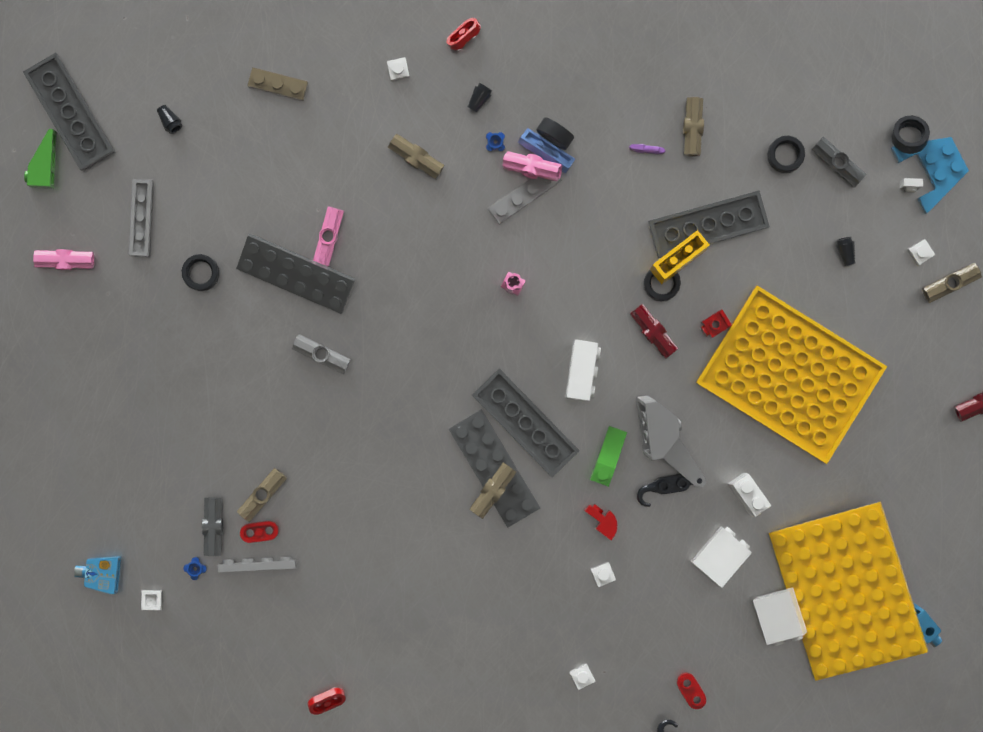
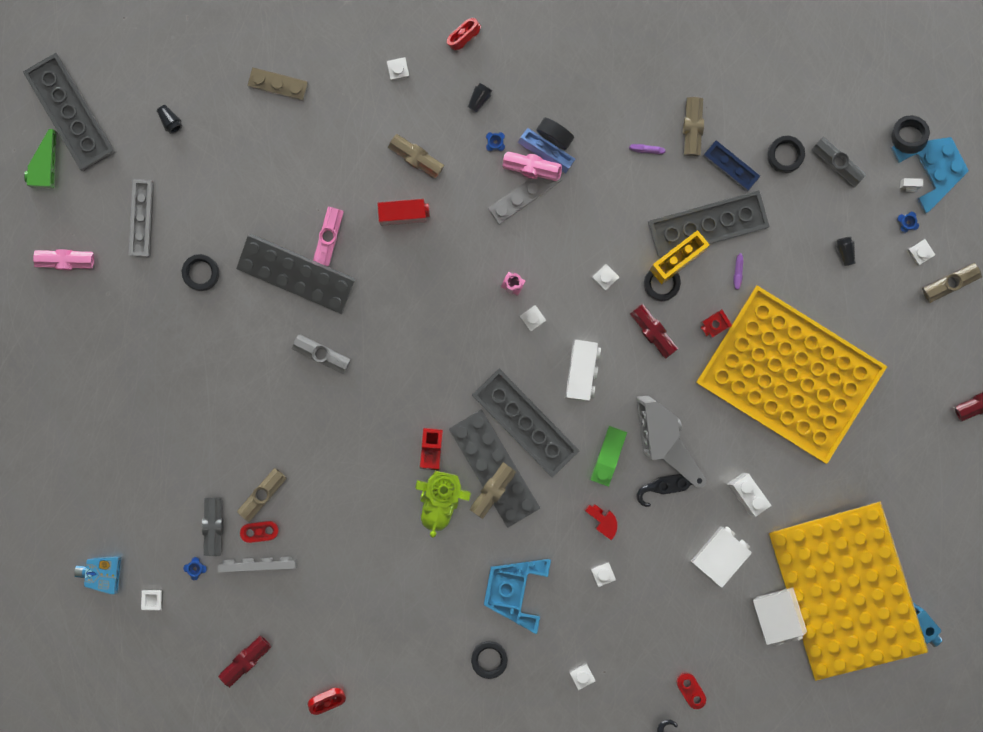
none -> dark red piece [218,635,272,688]
none -> red brick [377,199,430,226]
none -> lime helmet [415,471,471,538]
none -> red brick [420,428,443,470]
none -> black tyre [471,641,508,679]
none -> dark azure wing [484,559,551,634]
none -> white plate [520,305,546,332]
none -> white plate [592,264,619,291]
none -> dark blue plate [703,140,760,191]
none -> medium lavender piece [734,253,744,290]
none -> blue plate [898,212,919,233]

